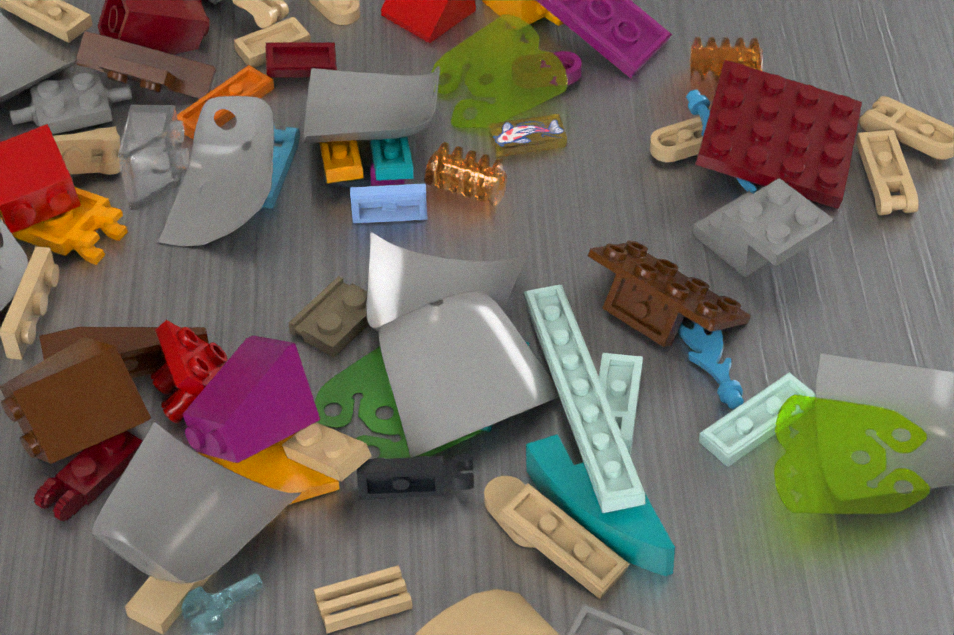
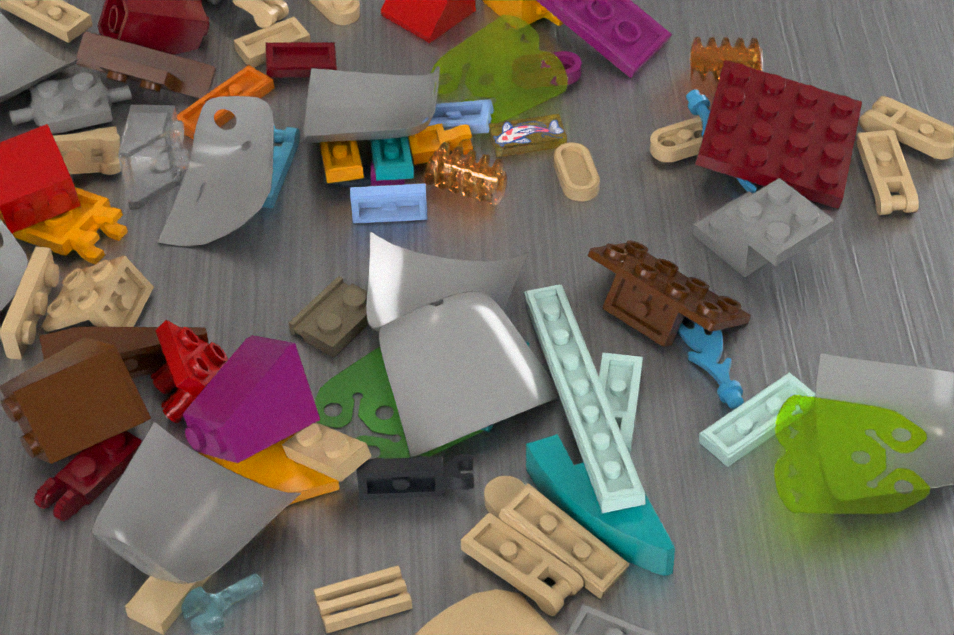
none -> tan bracket [41,255,154,332]
none -> light orange plate [407,123,474,165]
none -> light blue tile [422,100,494,134]
none -> tan plate [461,513,584,616]
none -> tan tile [553,142,600,202]

